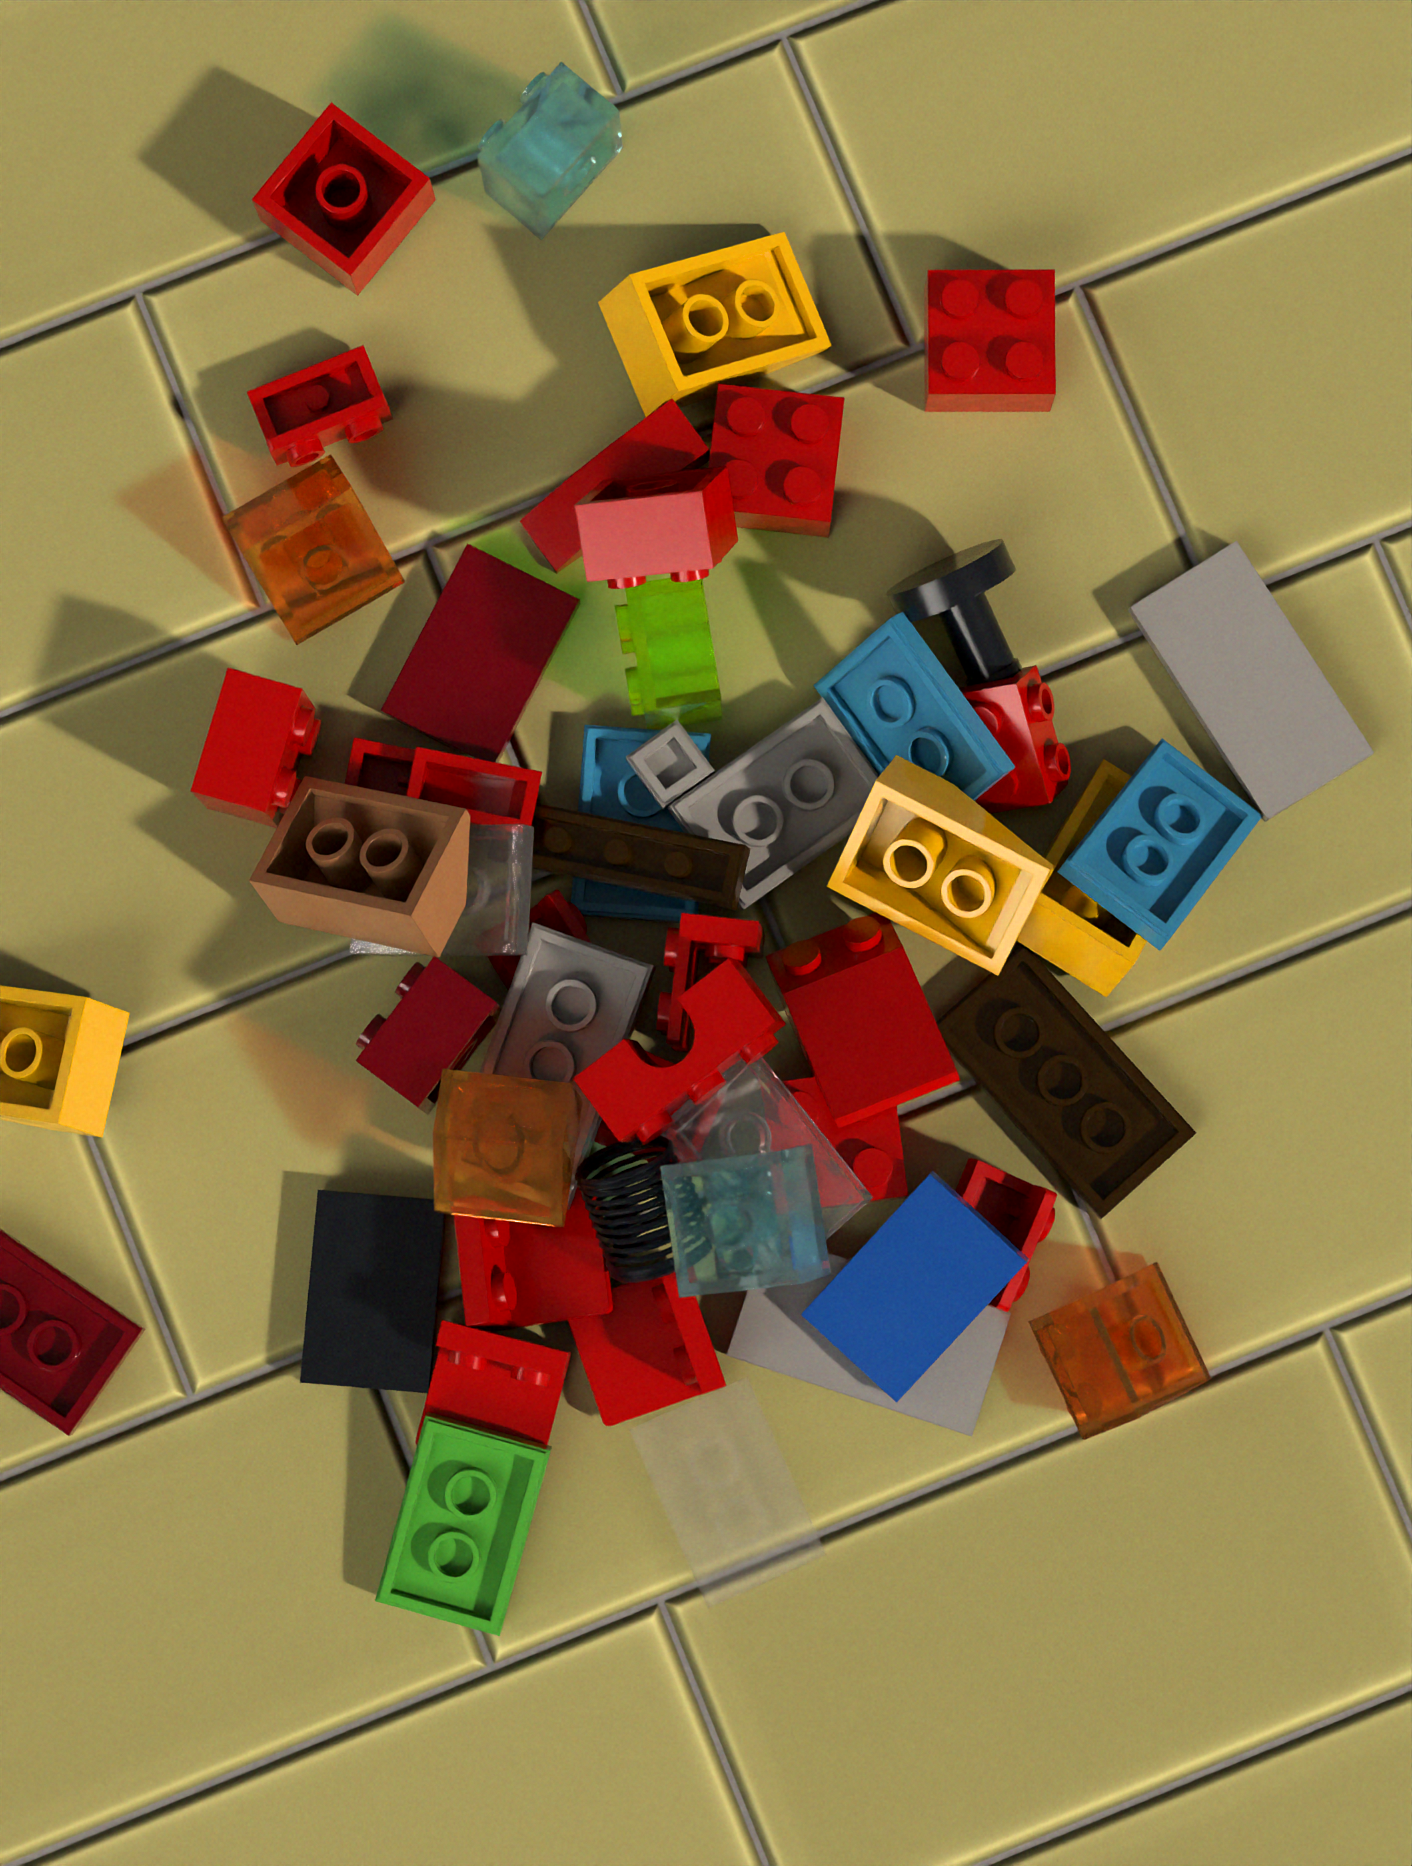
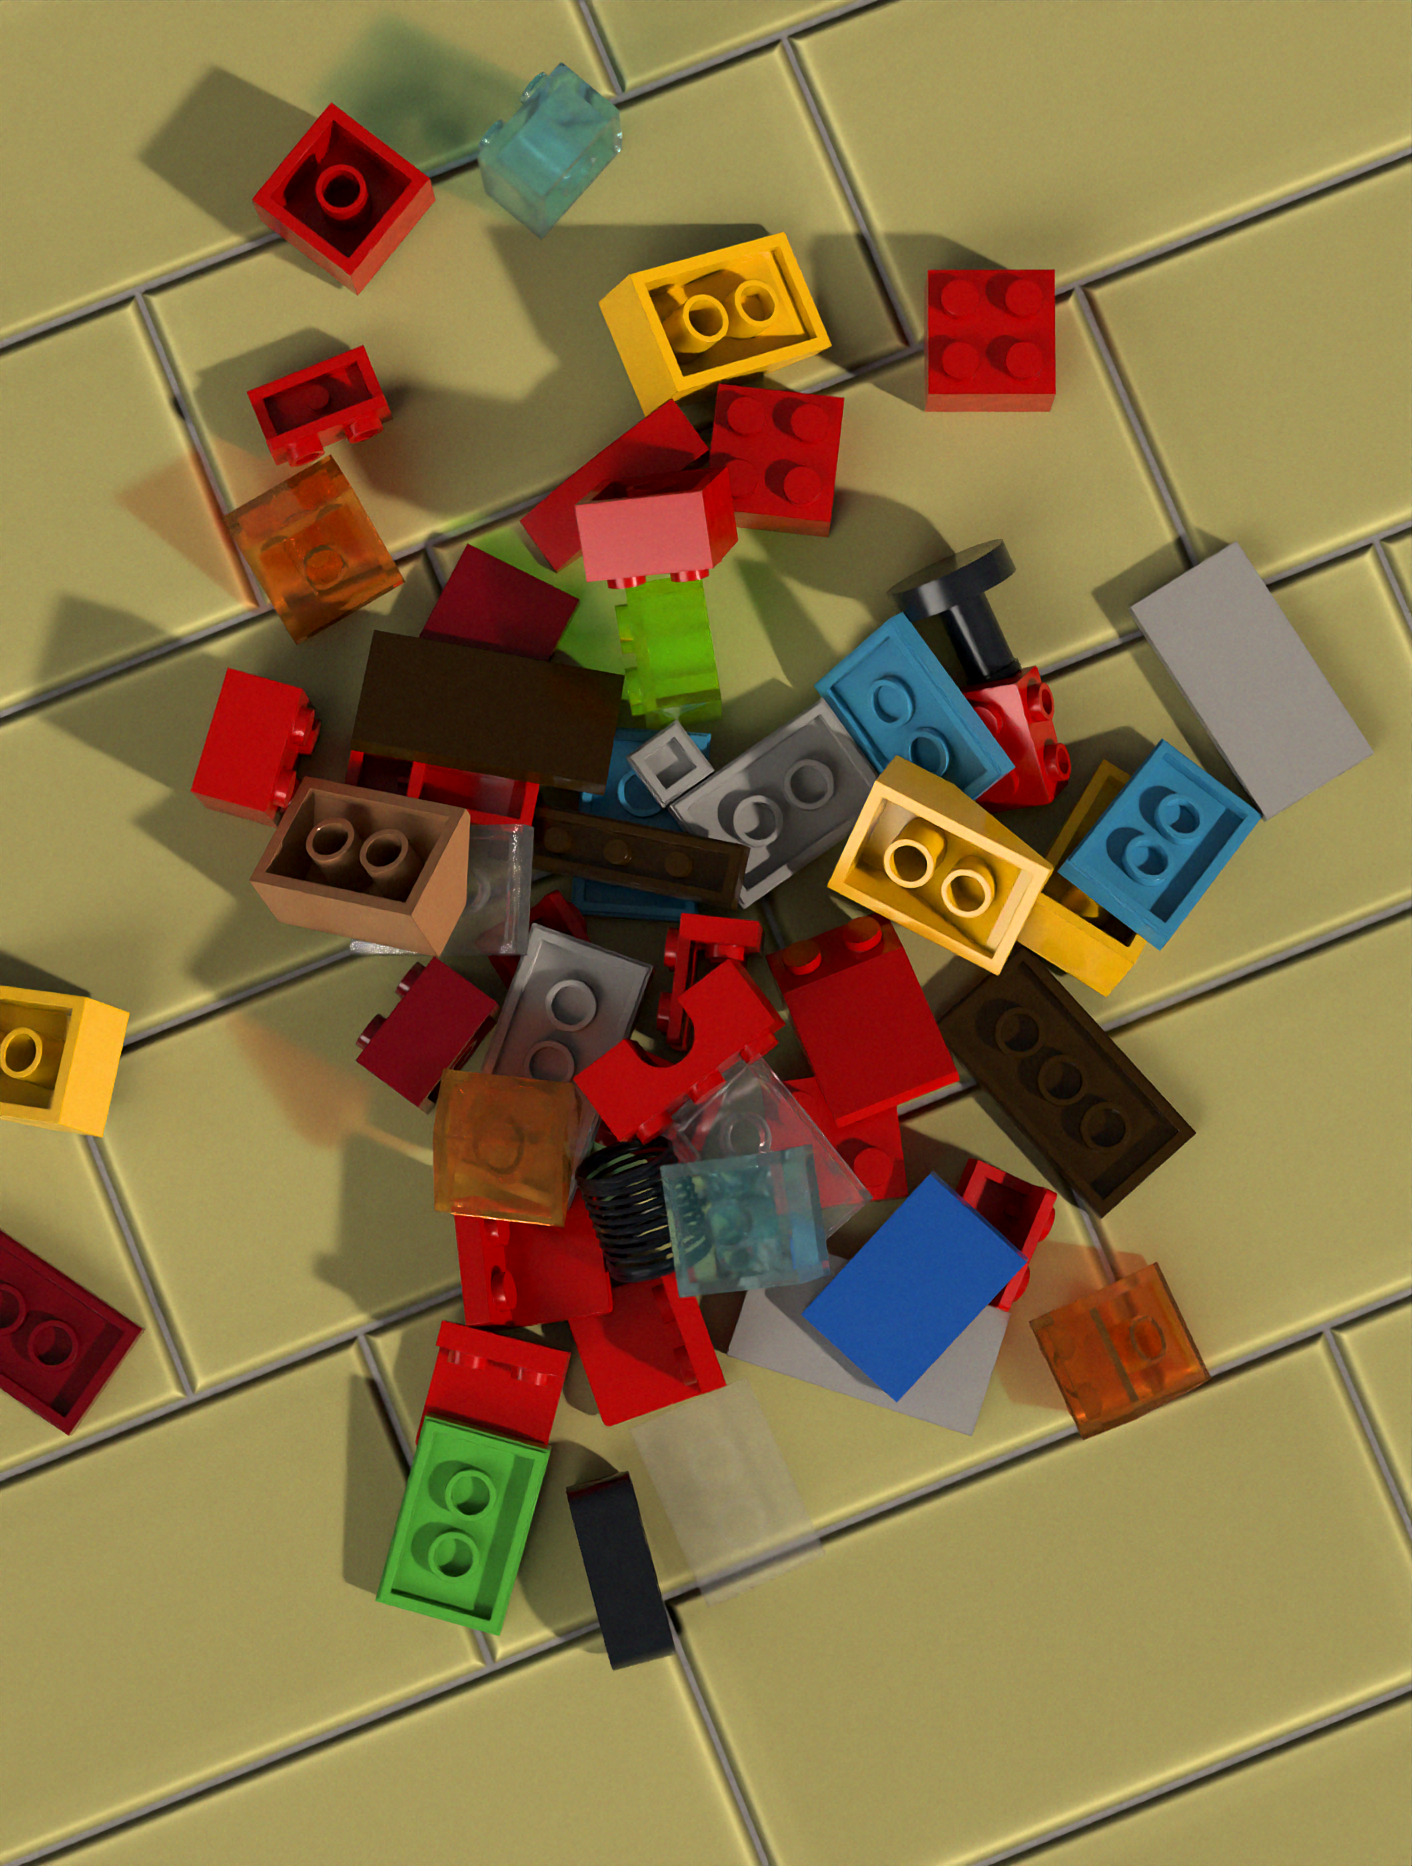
black tile [300,1190,447,1393] -> none
none -> dark brown tile [350,630,625,796]
none -> black beam [566,1471,676,1671]

